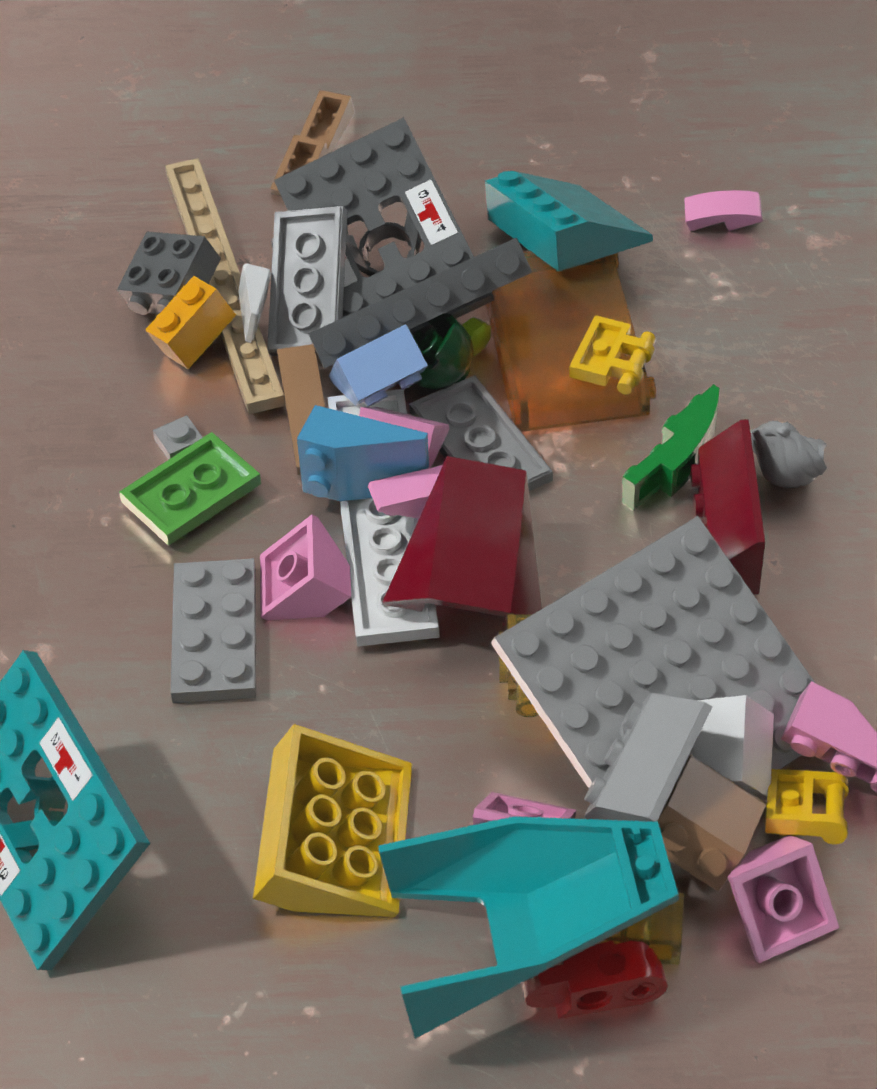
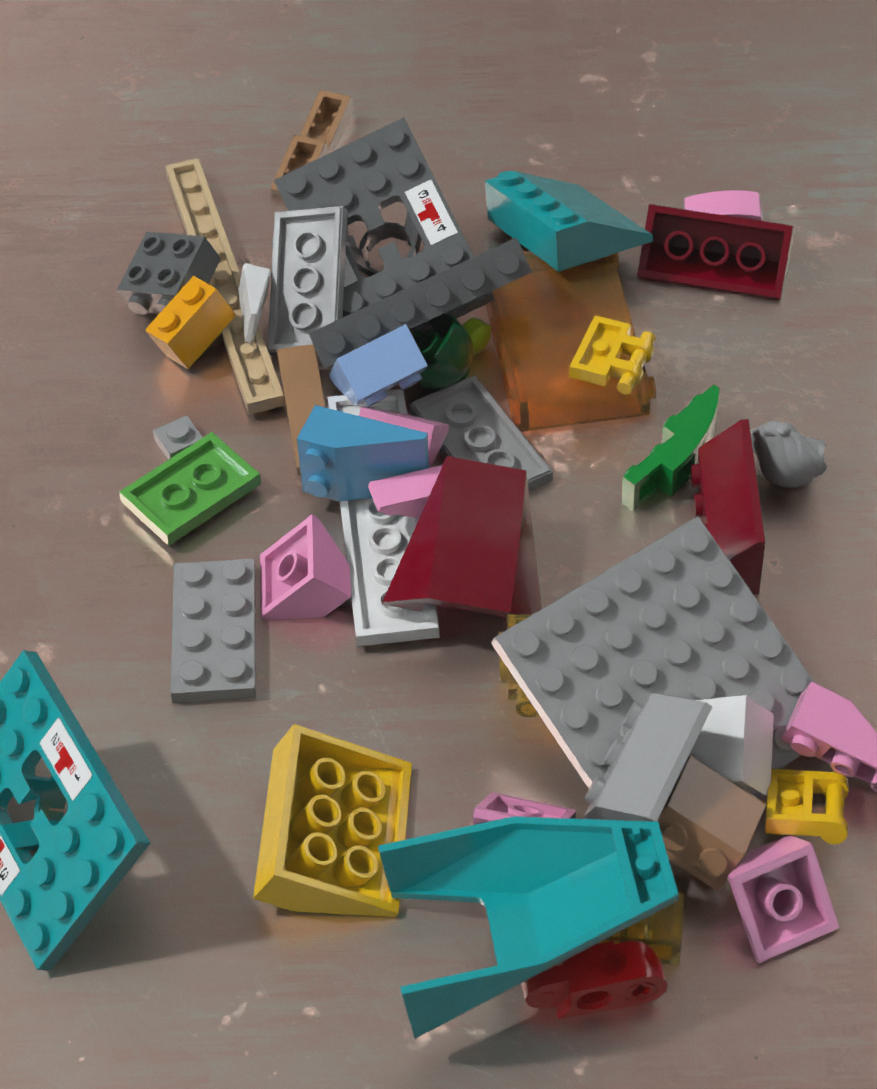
none -> dark red slope [637,204,796,299]

